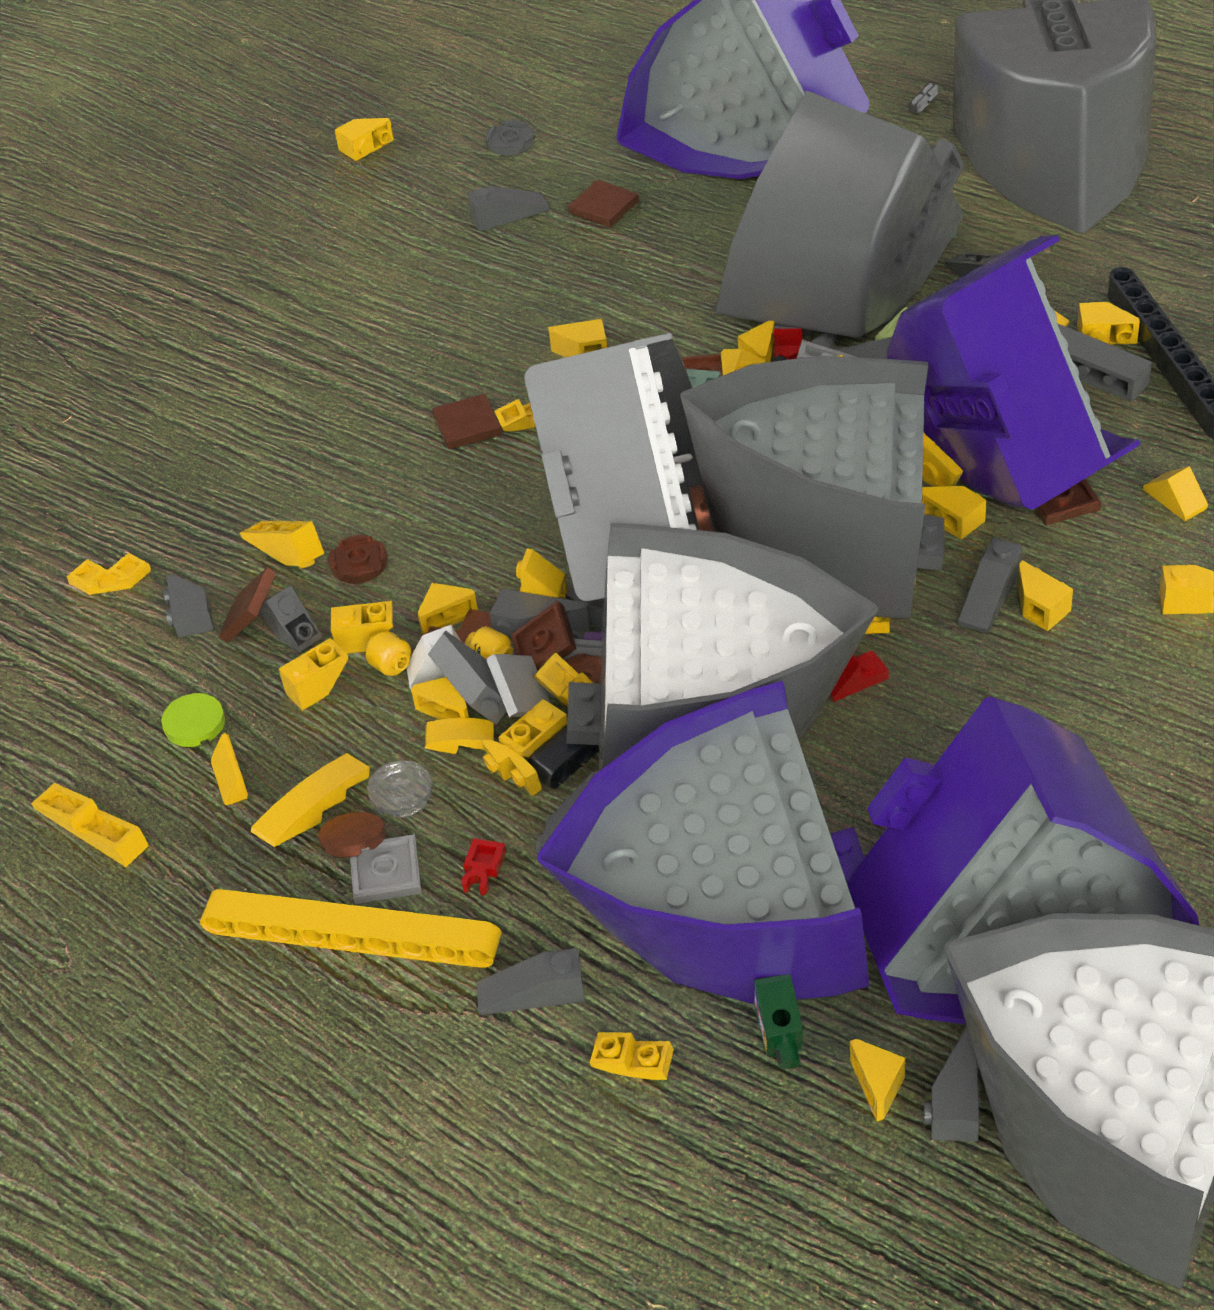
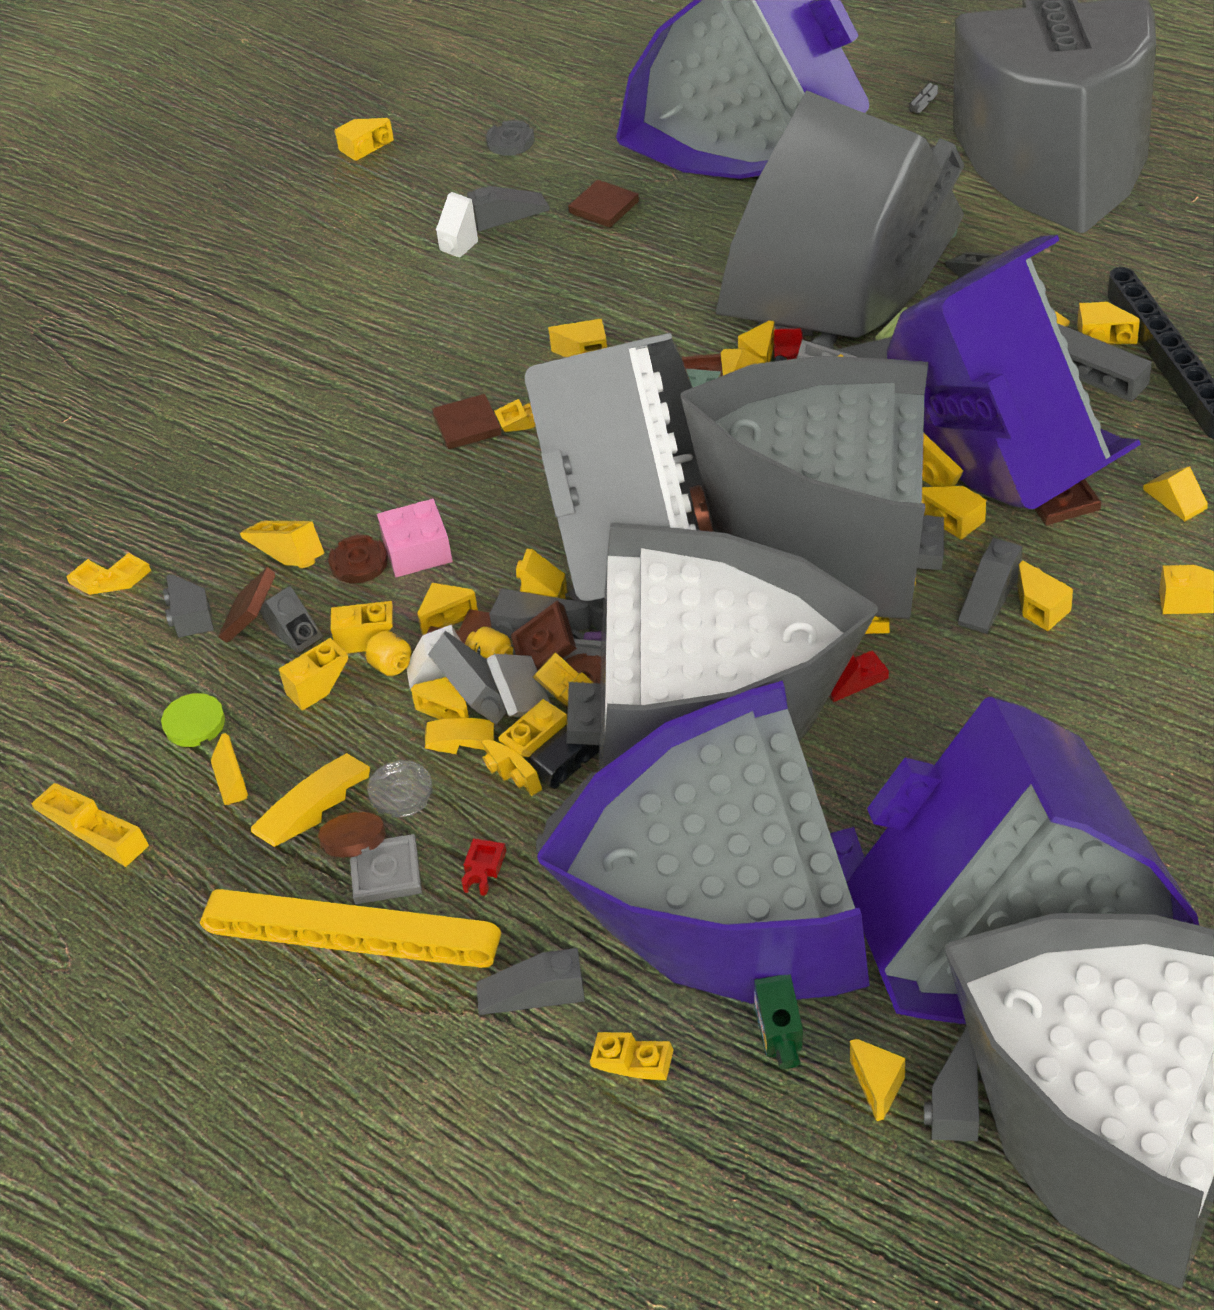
none -> bright pink brick [377,499,453,577]
none -> white slope [436,192,478,258]

